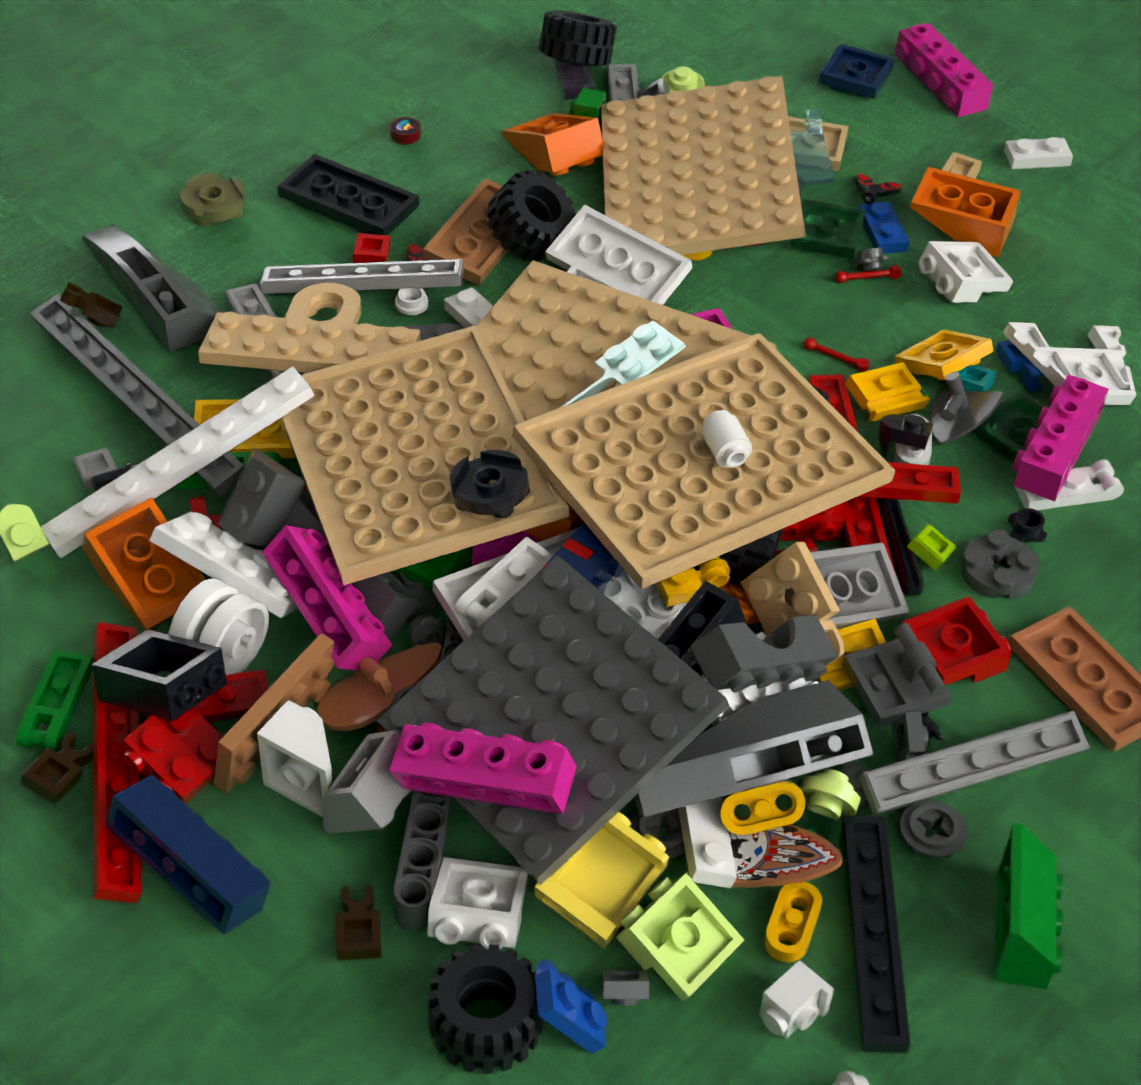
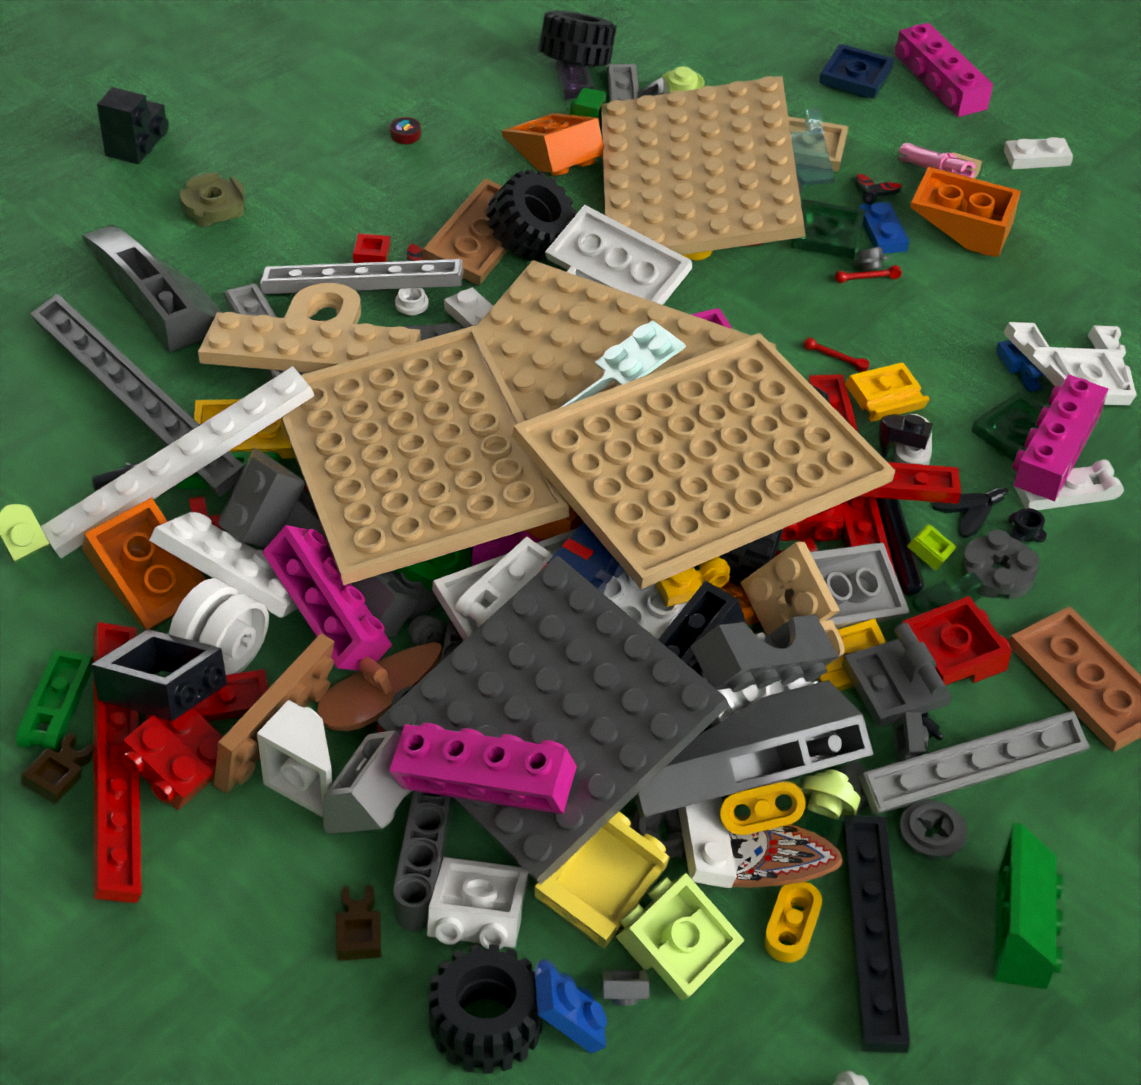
dark brown plate [60,282,123,329] -> none
light grey tile [72,447,118,490] -> none
dark blue brick [106,774,271,935] -> none
black plate [277,154,419,236] -> none
black plate [450,450,529,518] -> none
white brick [702,410,752,467] -> none
white brick [759,960,834,1039] -> none
yellow plate [894,329,994,380] -> none
white plate [918,241,1013,303] -> none
dark grey shield [928,372,1004,445] -> none
teal plate [958,365,996,391] -> none
none -> black brick [97,87,169,165]
none -> bright pink pin [898,143,976,178]
none -> clear green plate [912,572,983,614]
none -> black piece [932,488,1009,538]

